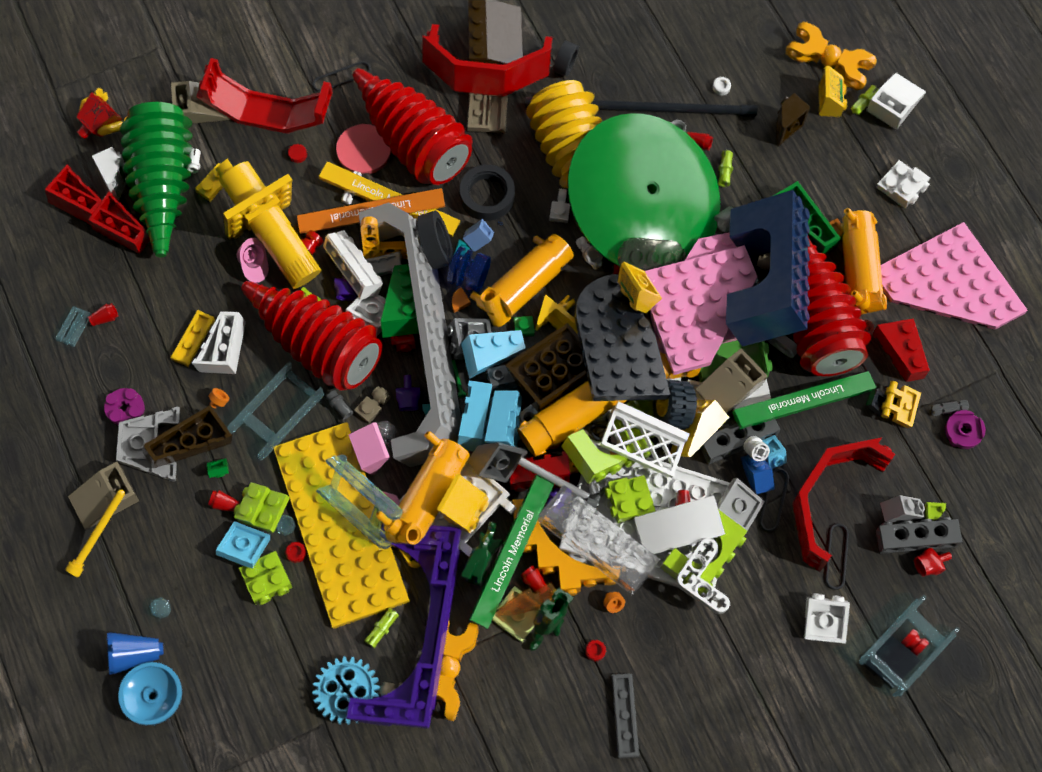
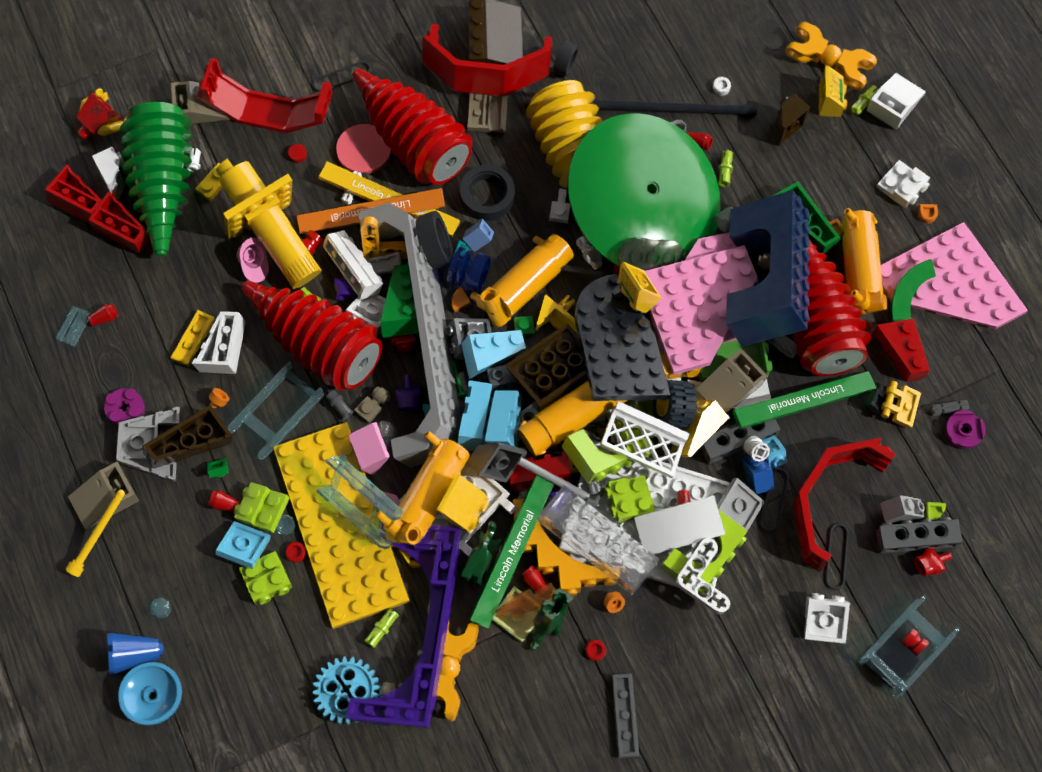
none -> green tile [890,259,936,322]
none -> orange tile [918,204,938,224]

